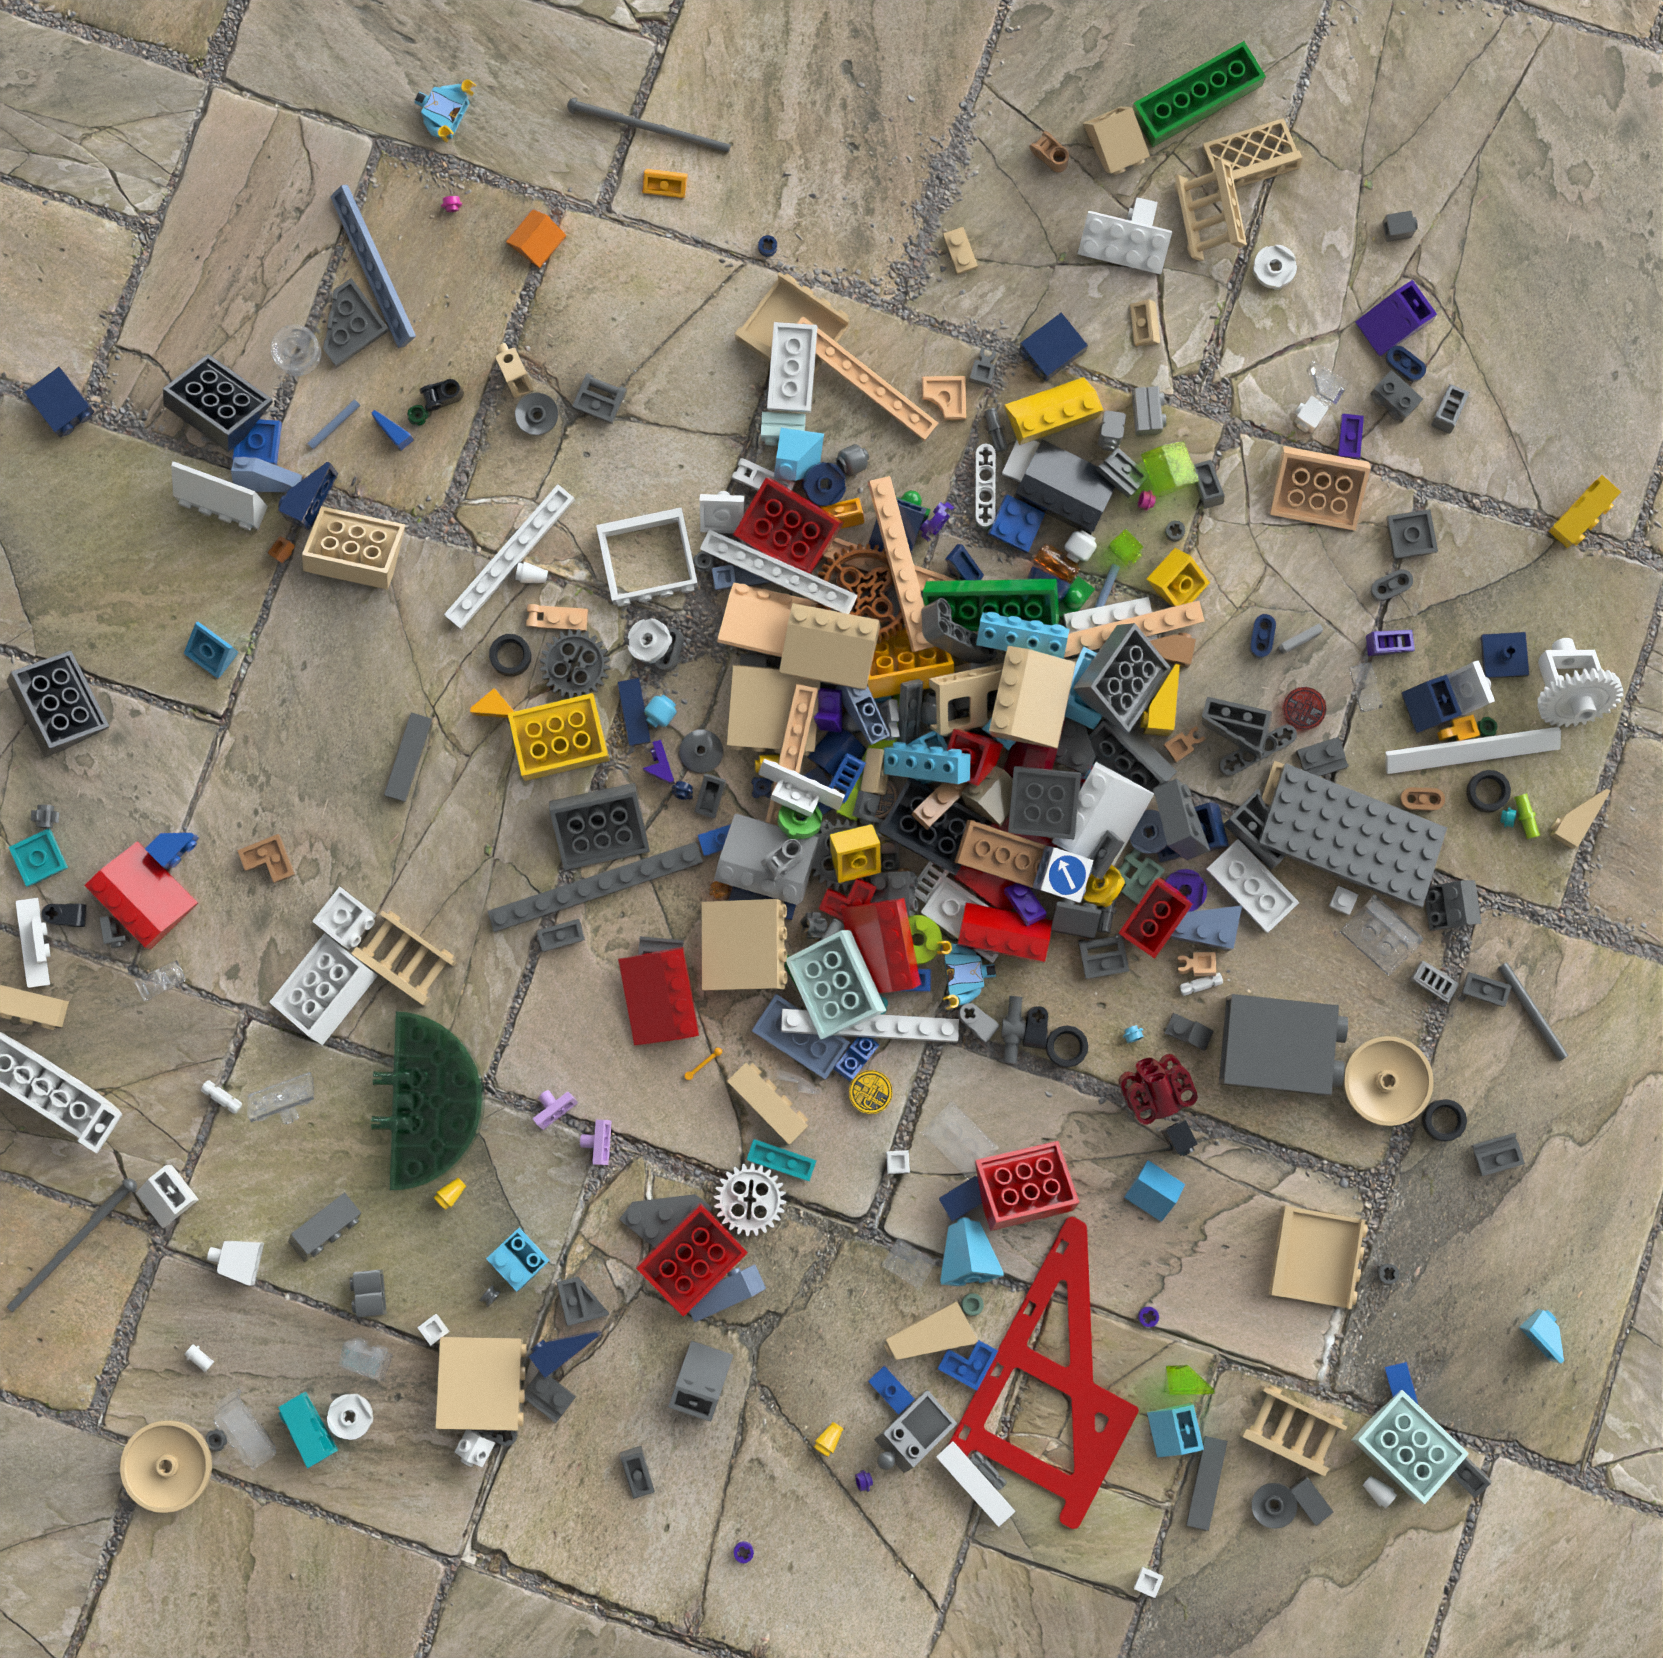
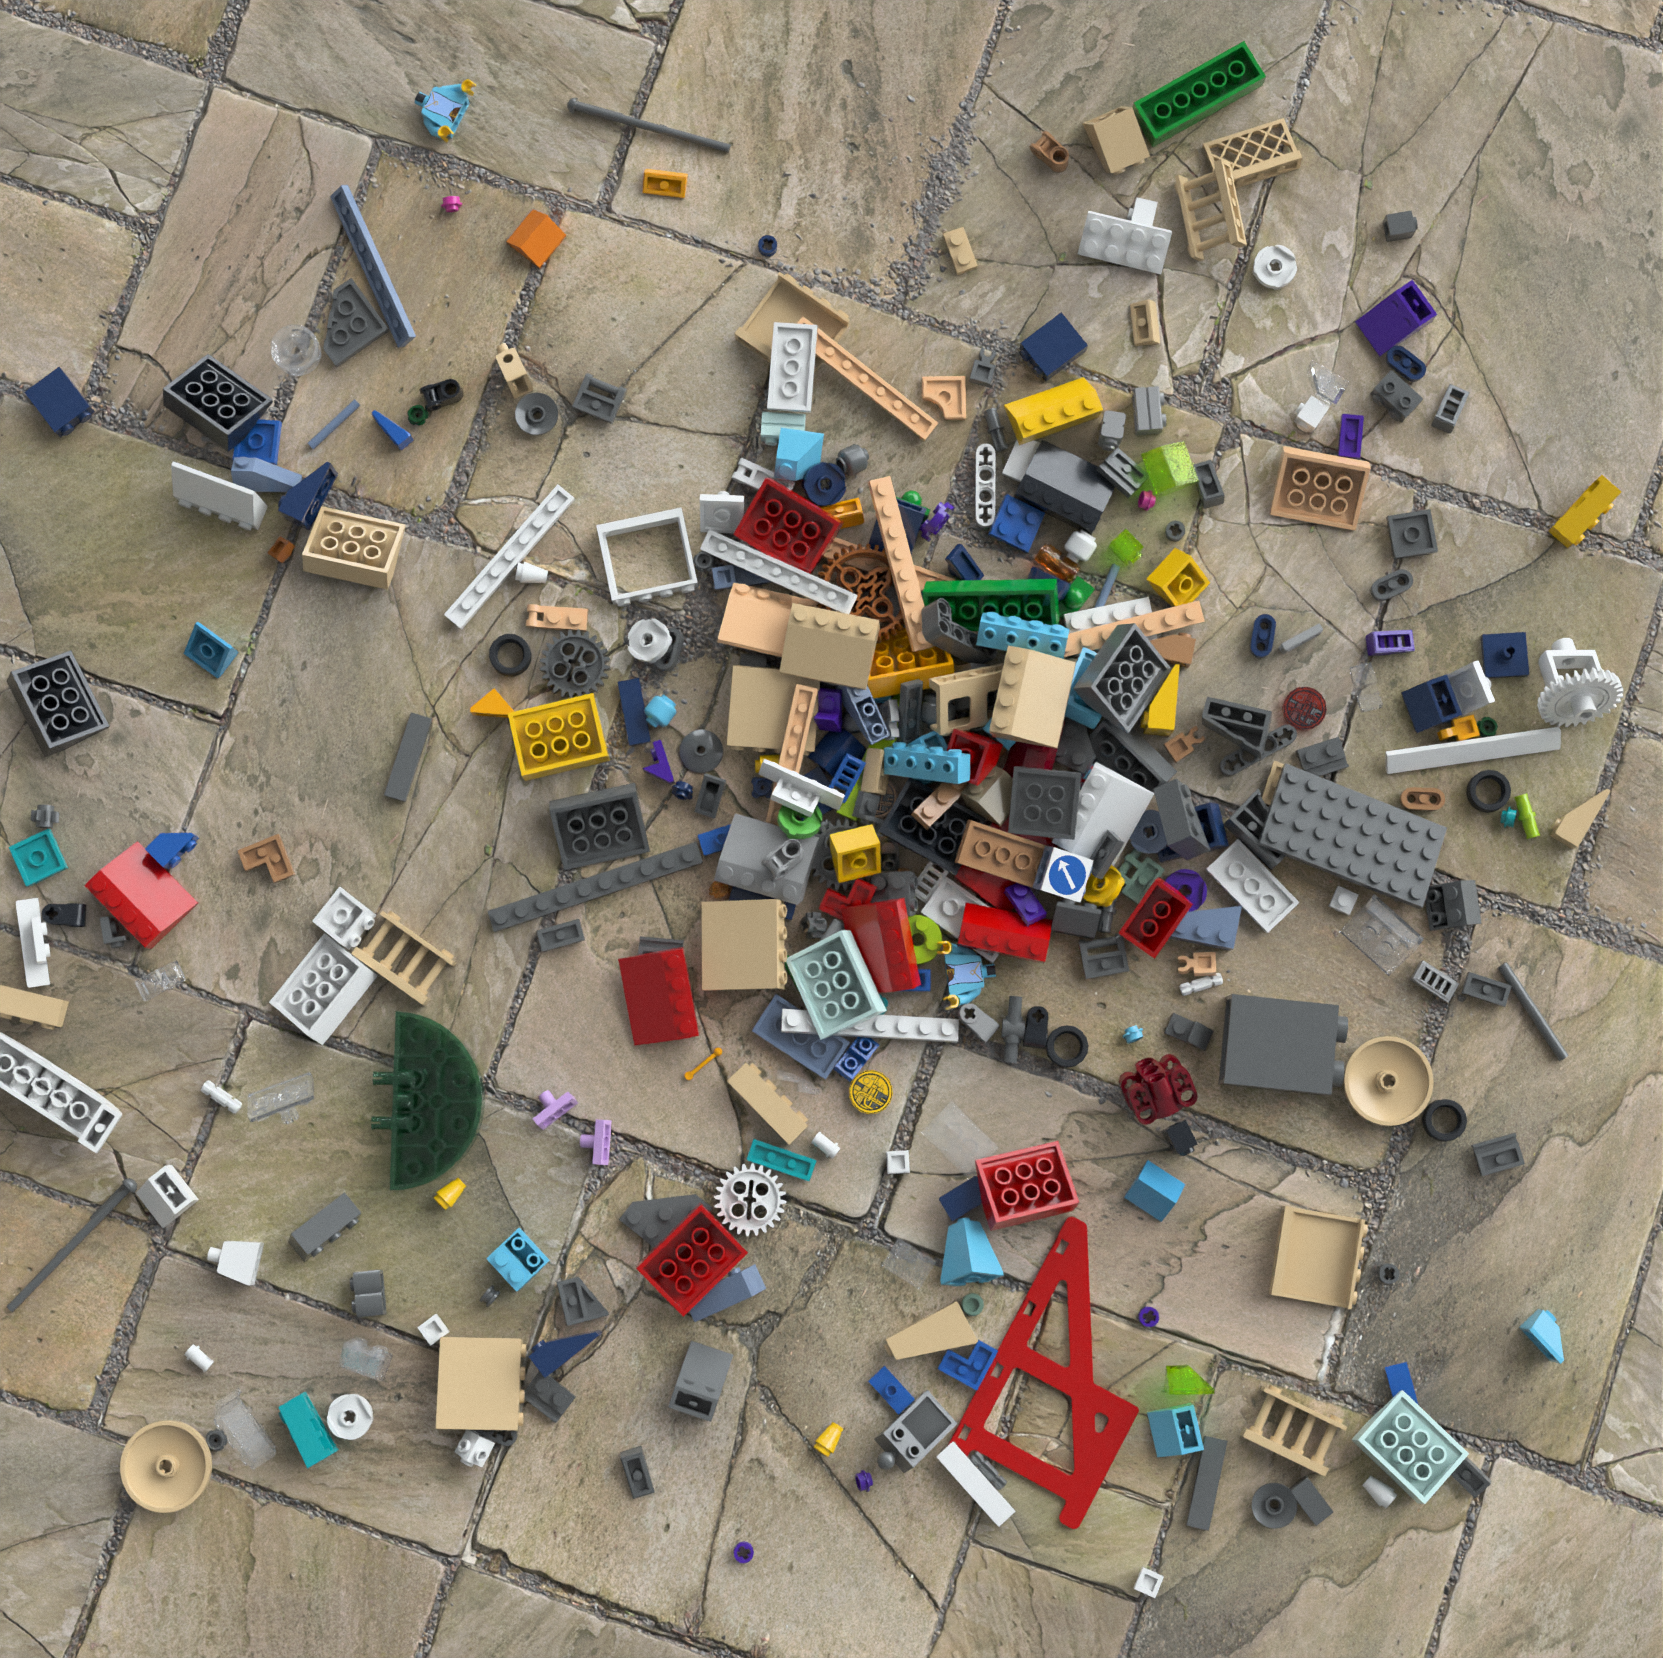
none -> white pin [811,1132,840,1159]

